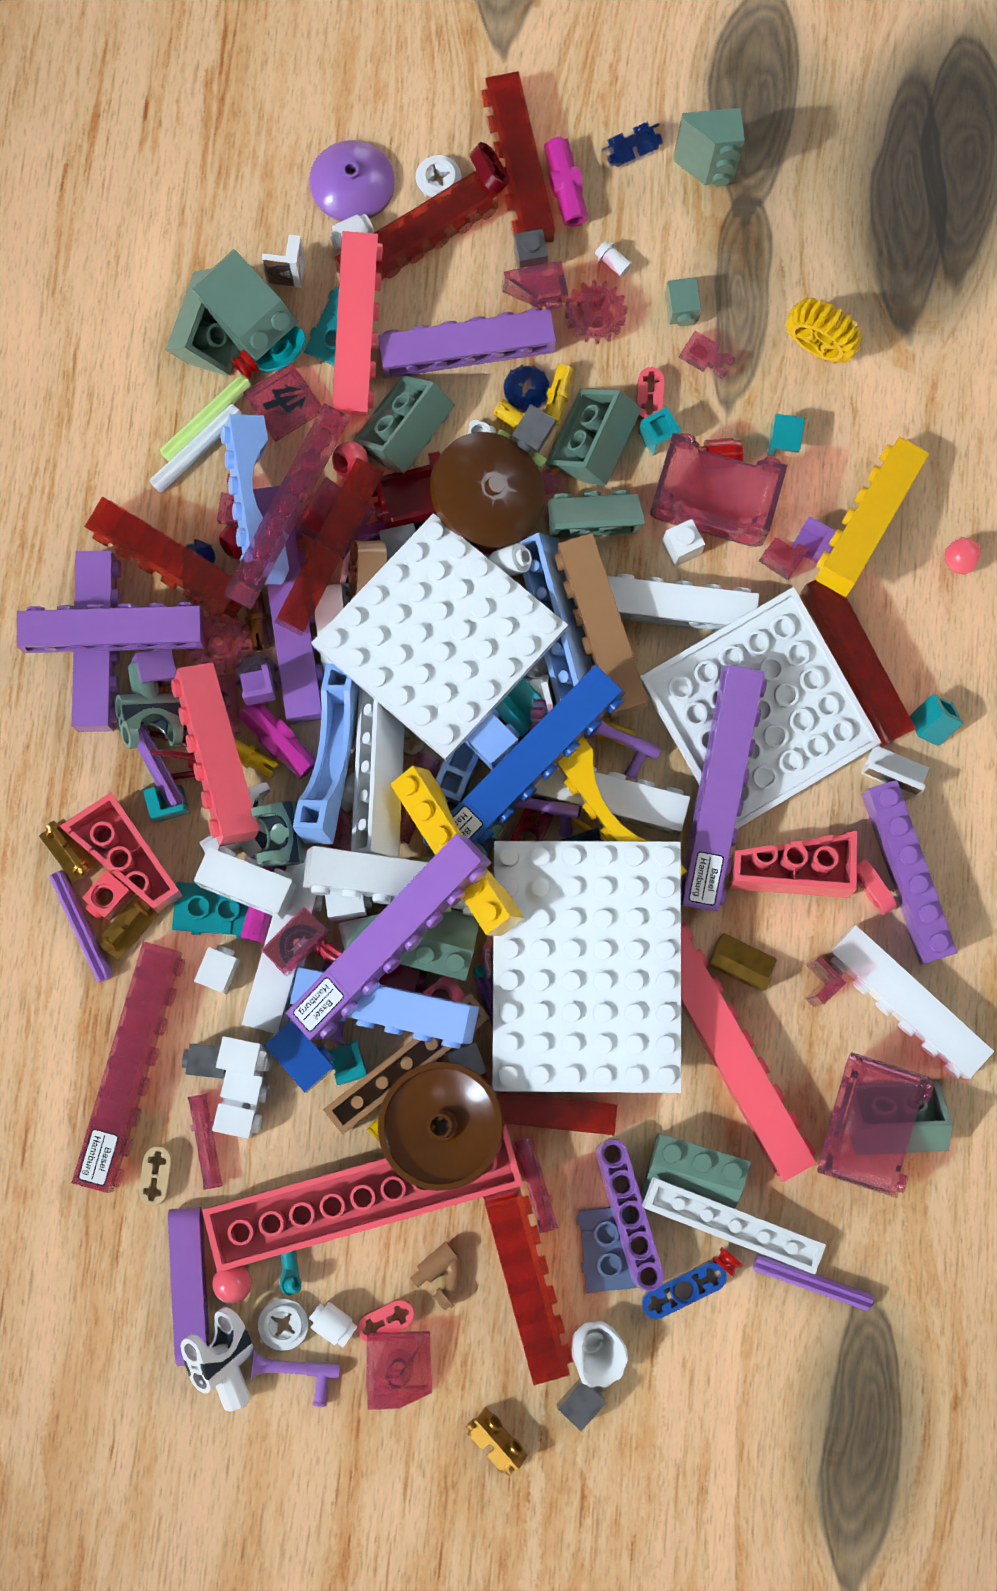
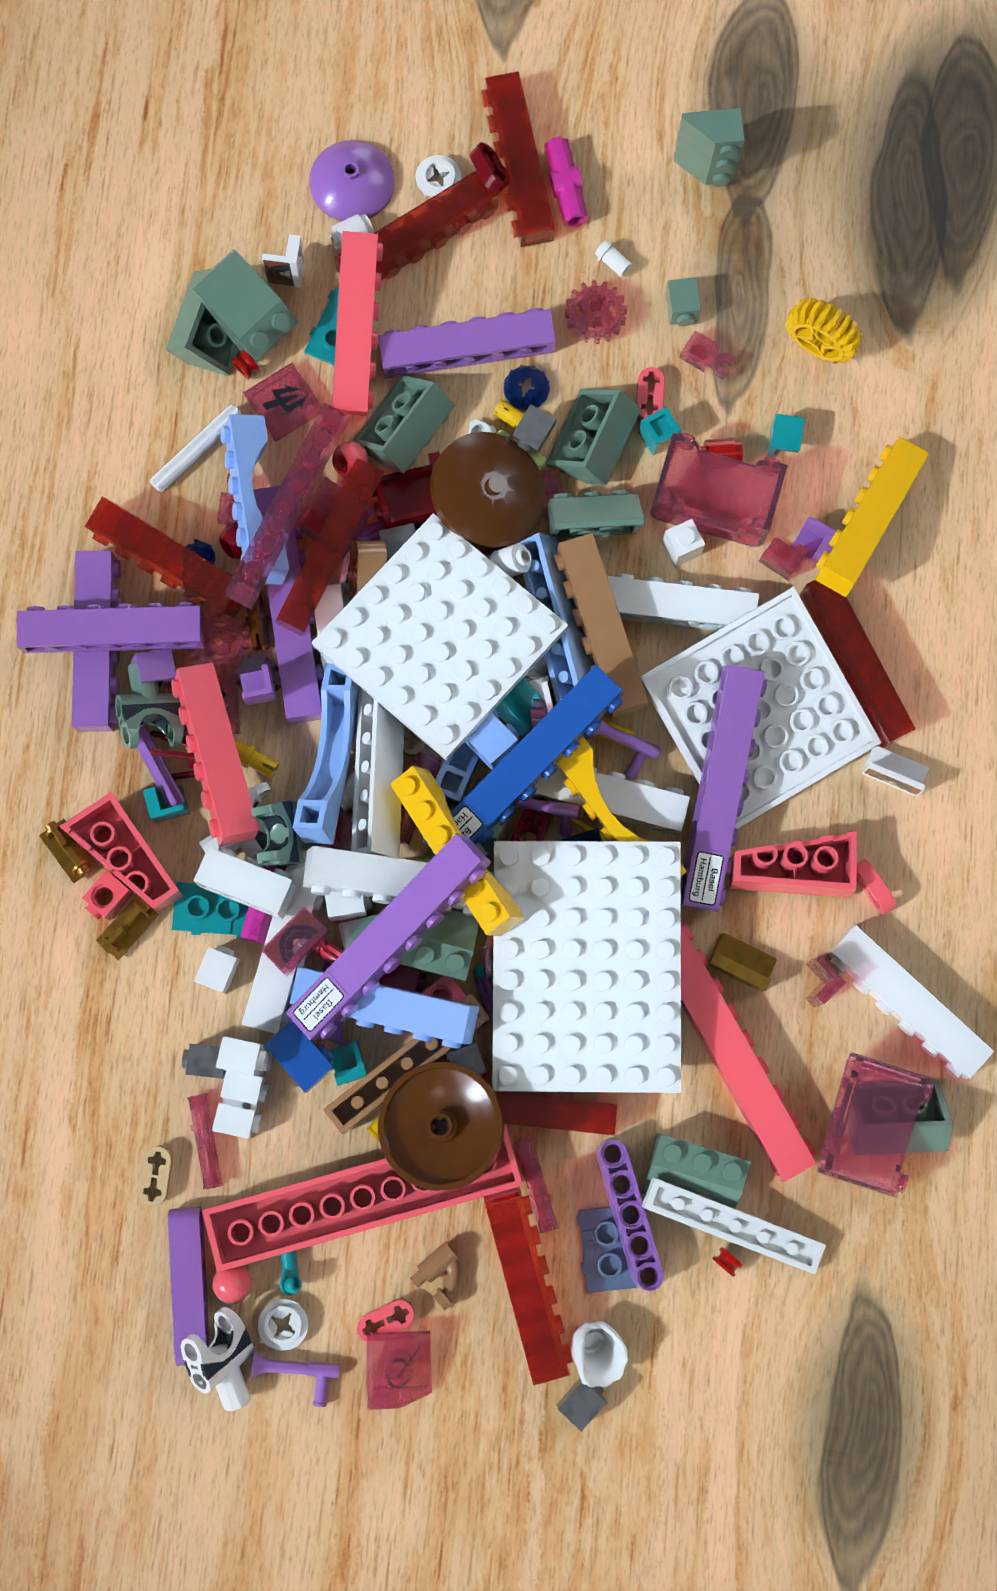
medium lavender axle [50,870,113,983] -> none
clear pink brick [72,941,185,1193] -> none
yellowish green axle [160,374,252,461] -> none
dark pink piece [237,703,316,780] -> none
teal dish [254,326,306,372] -> none
white brick [309,1302,357,1348] -> none
pearl gold hinge [466,1407,527,1476] -> none
clear pink slope [501,261,568,310] -> none
flat silver brick [514,229,548,276] -> none
yellow pin [544,364,574,426] -> none
clear blue hinge [601,122,663,167] -> none
blue beam [641,1261,727,1319] -> none
medium lavender axle [753,1254,874,1311] -> none
medium lavender brick [861,780,957,965] -> none
teal panel [909,693,963,746] -> none
coral piece [945,537,981,575] -> none

